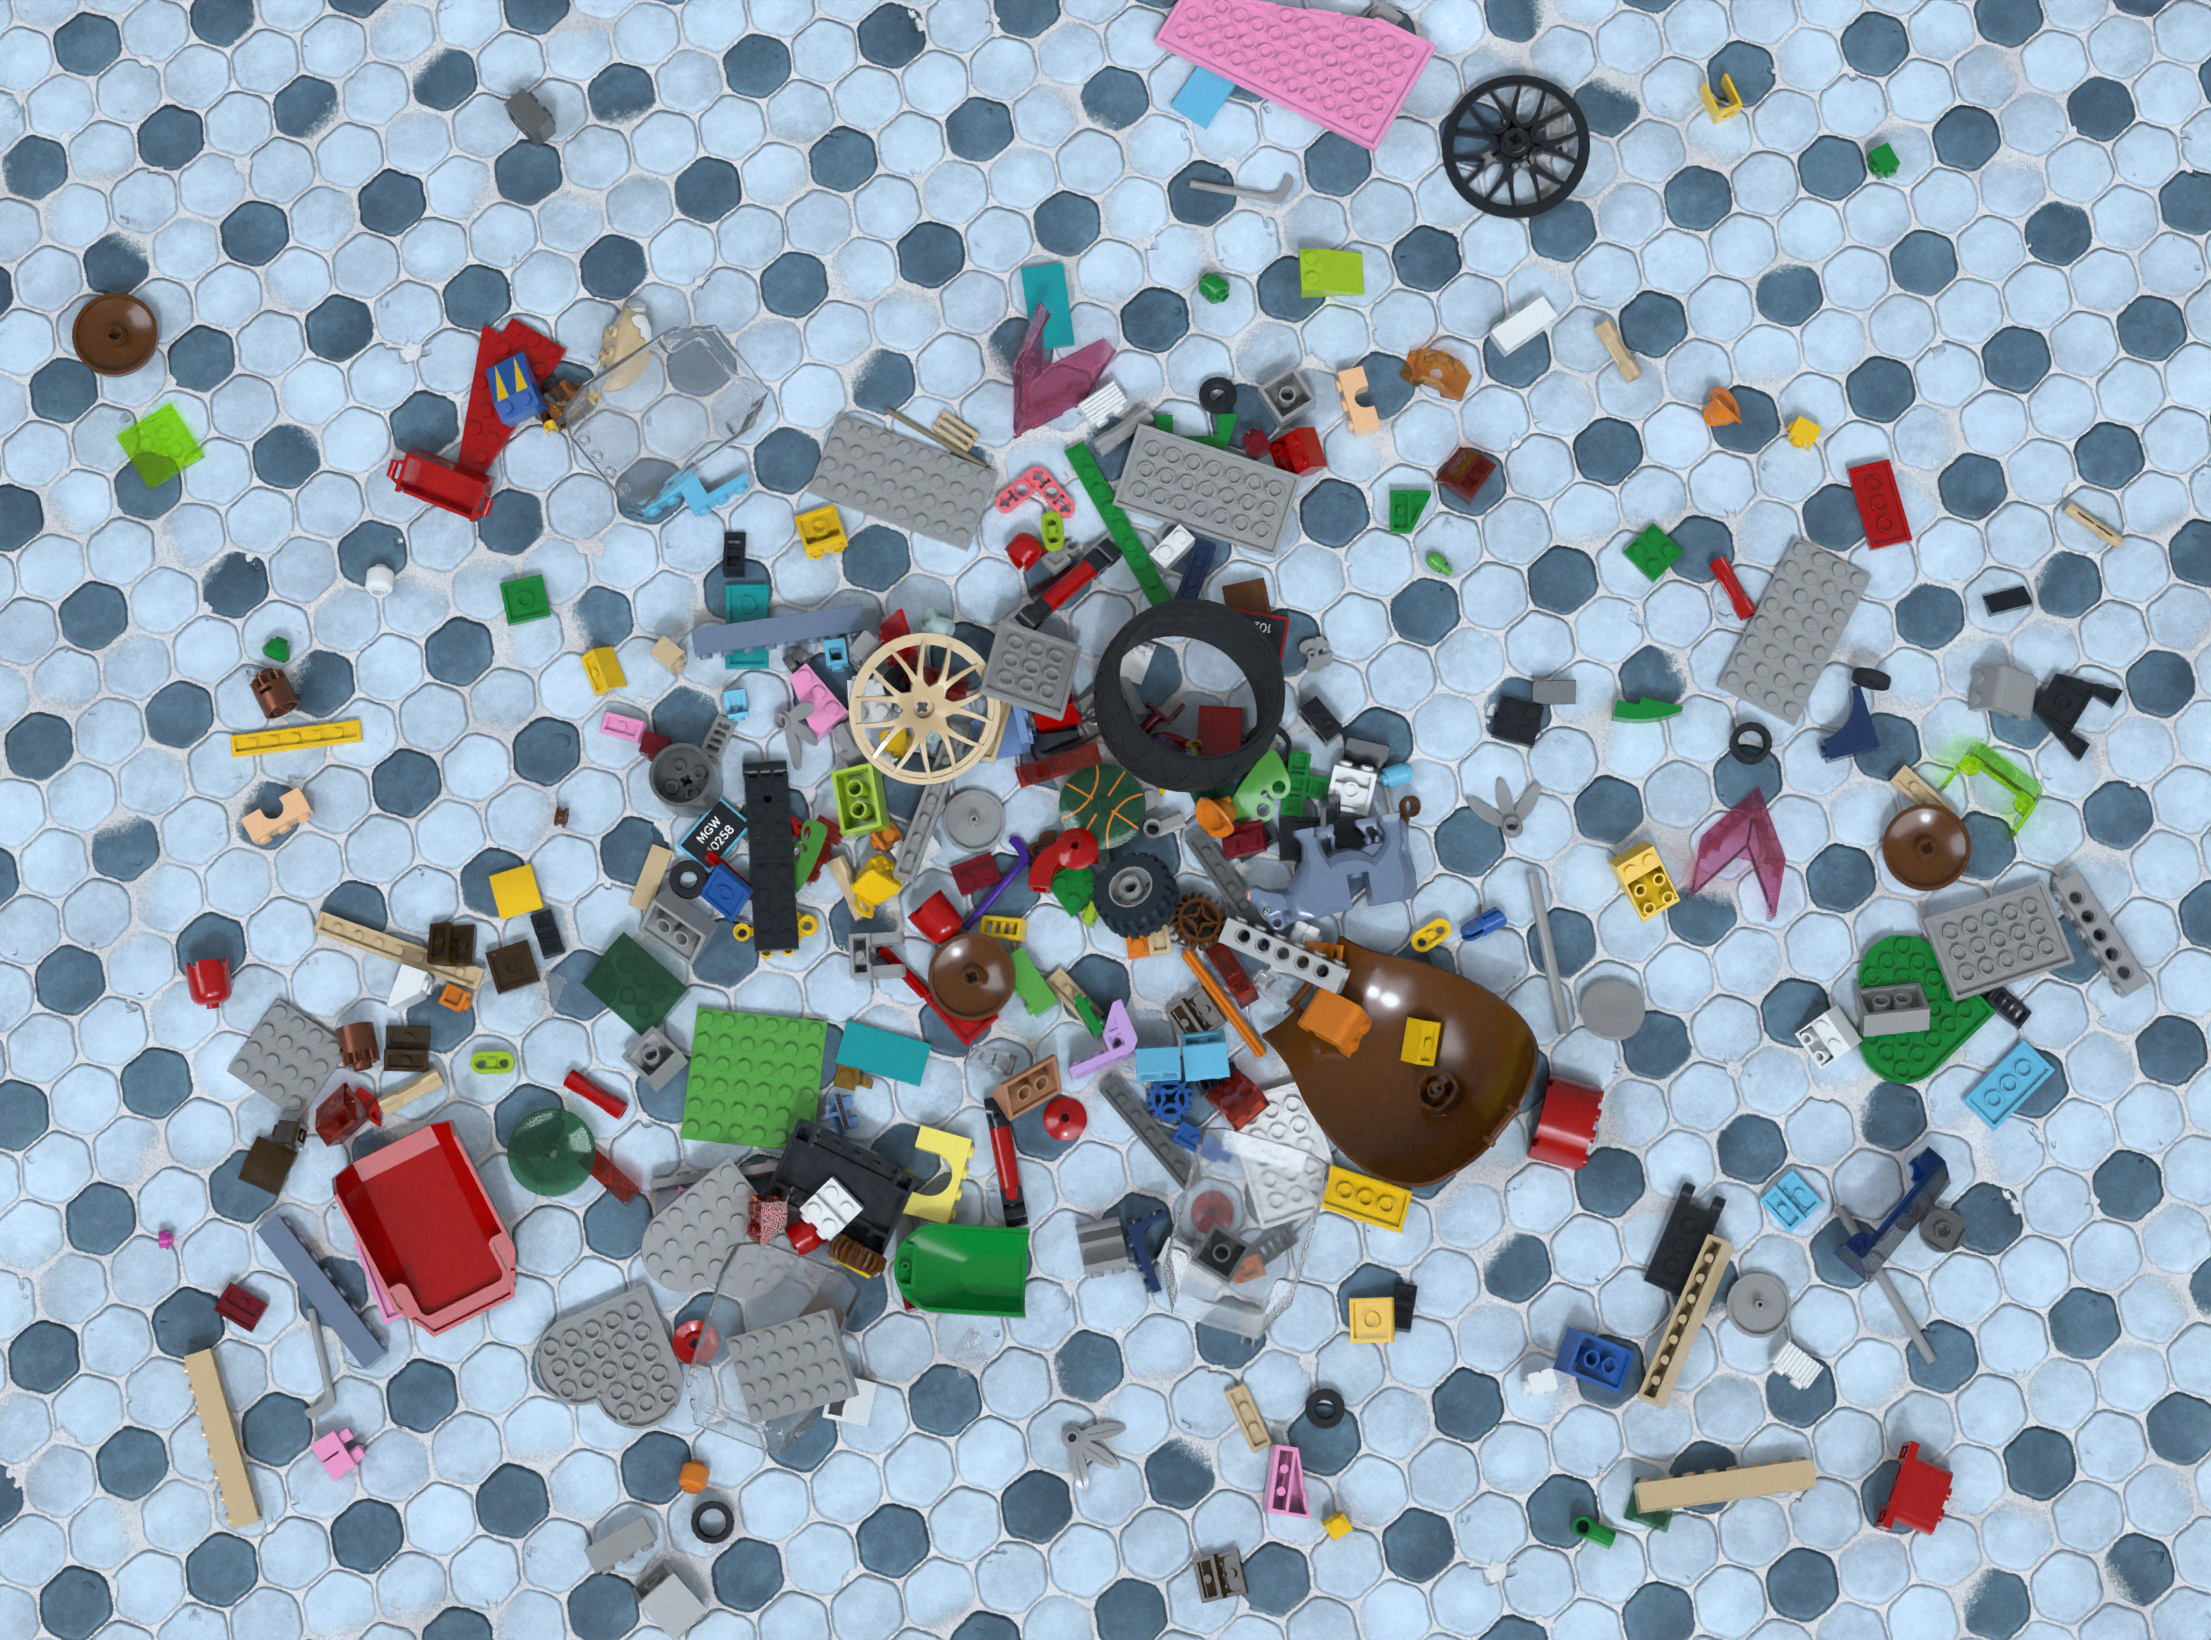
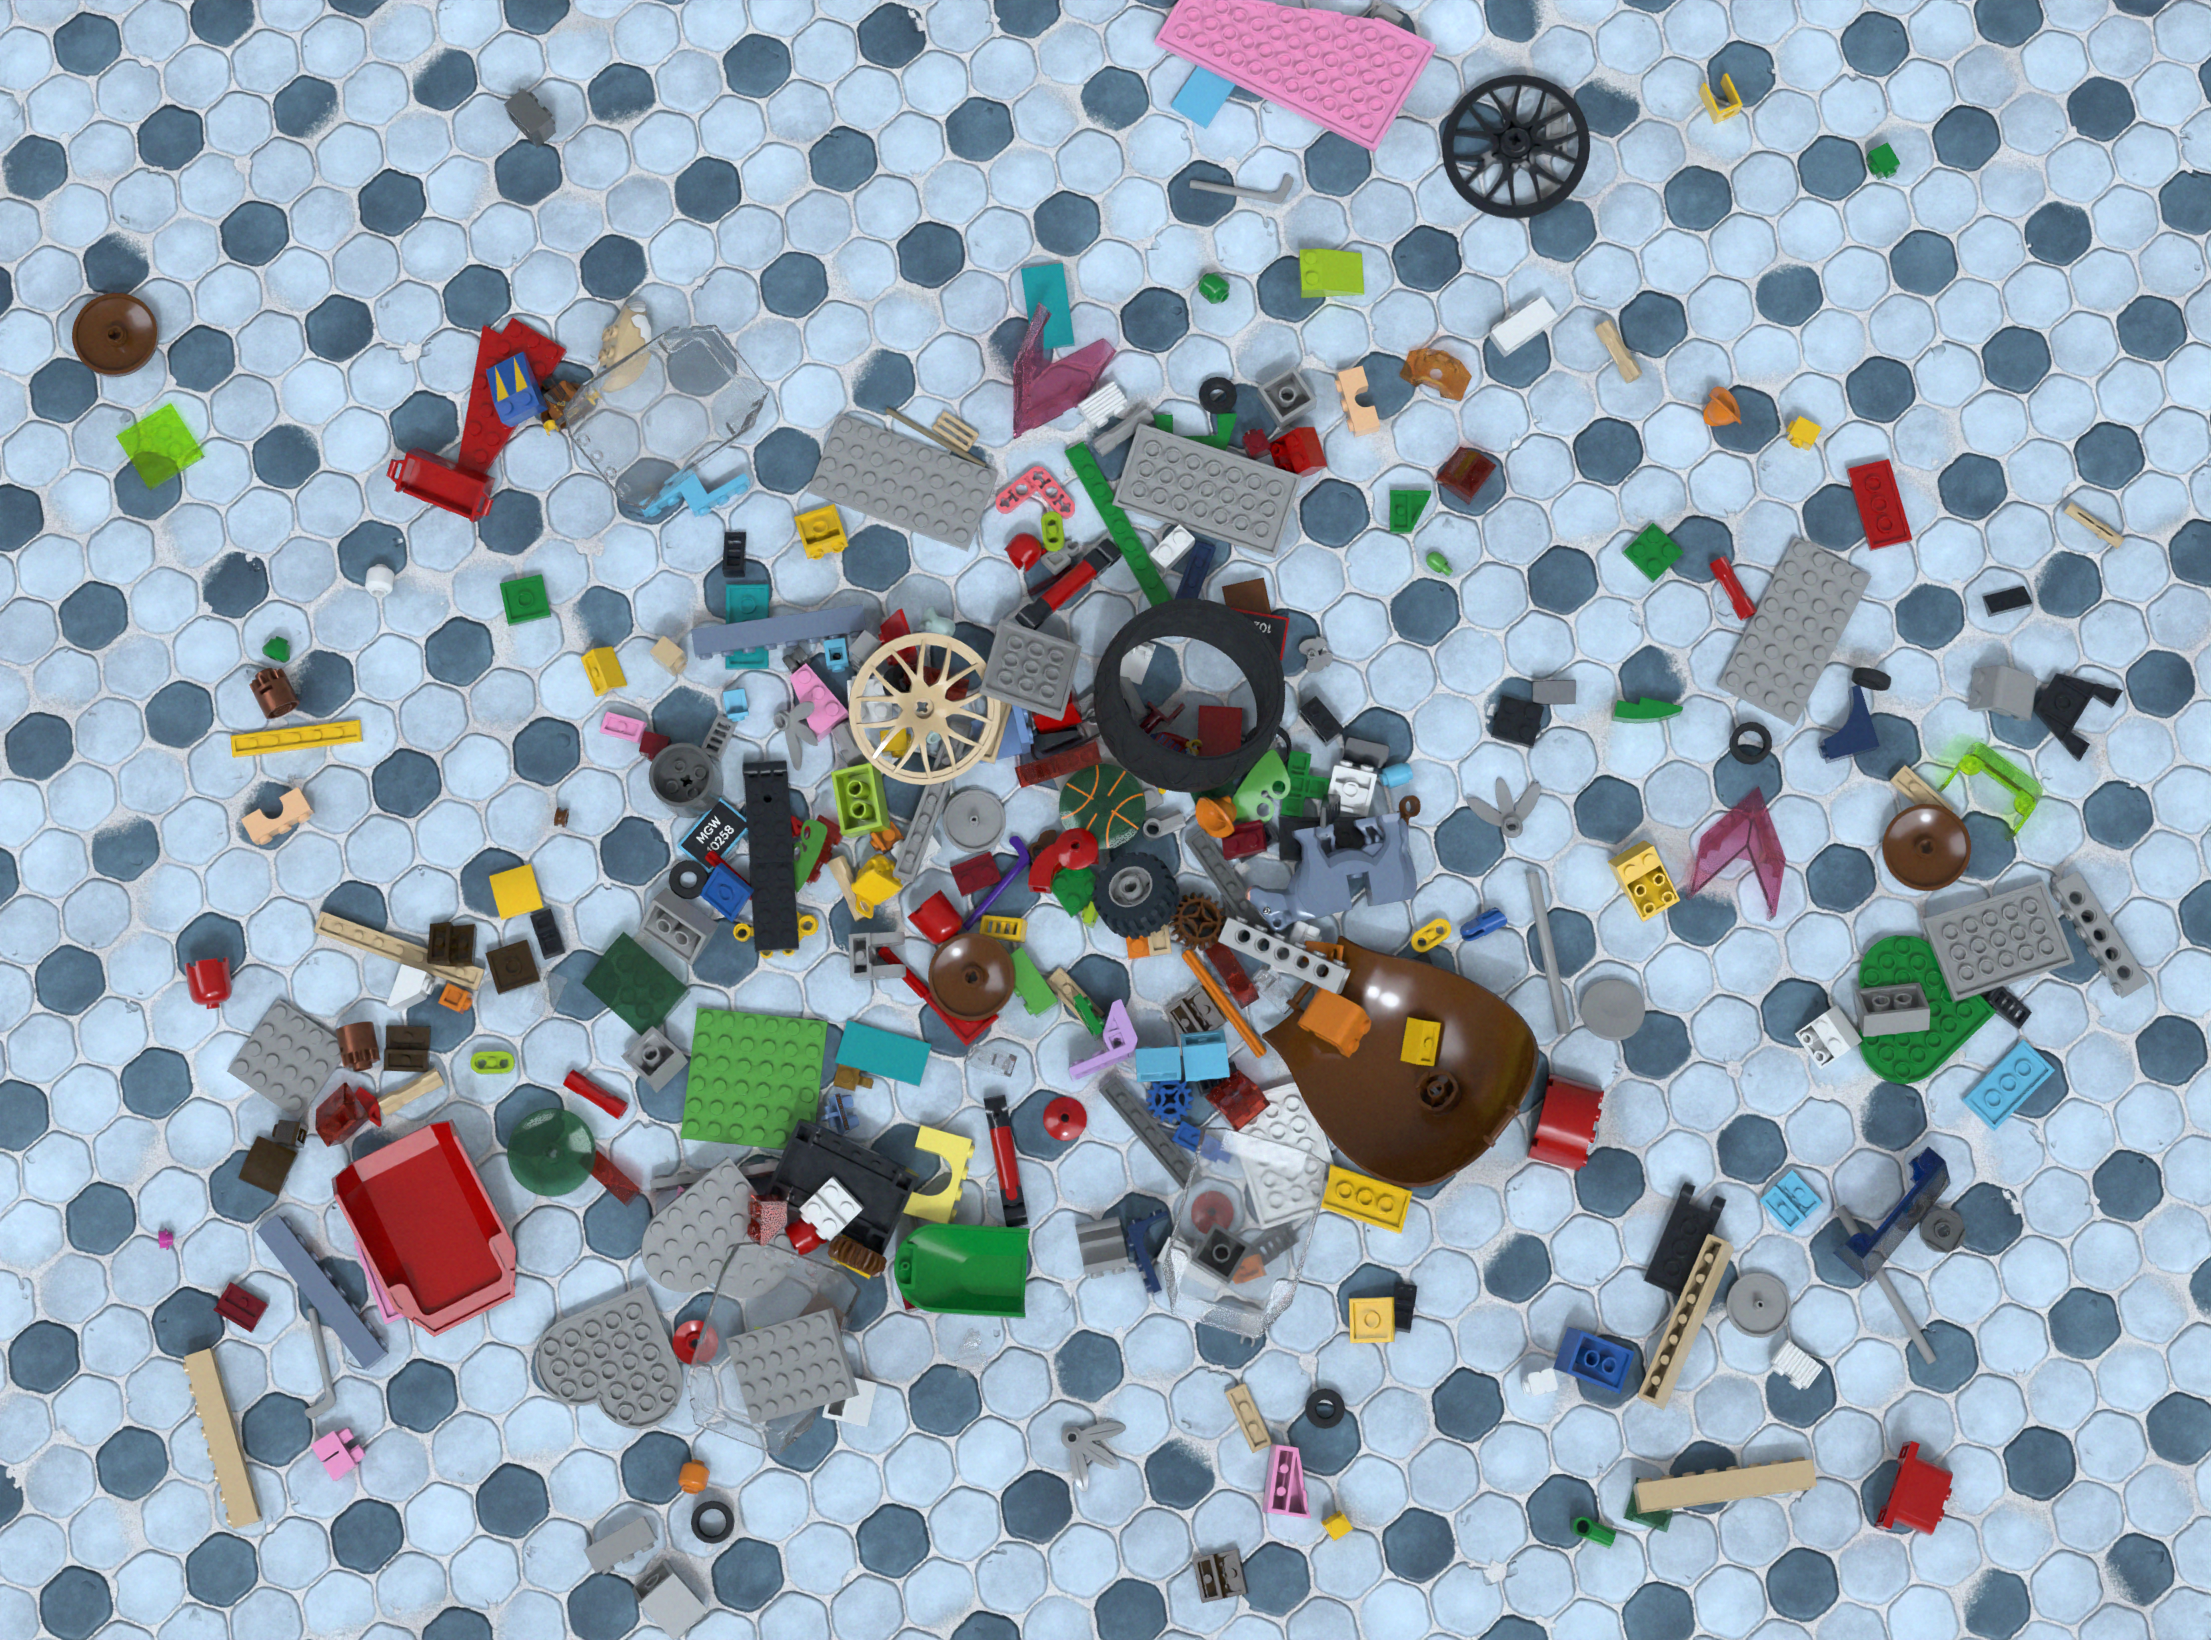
tan tile [629,844,673,912] -> none
nougat slope [991,1054,1062,1121] -> none

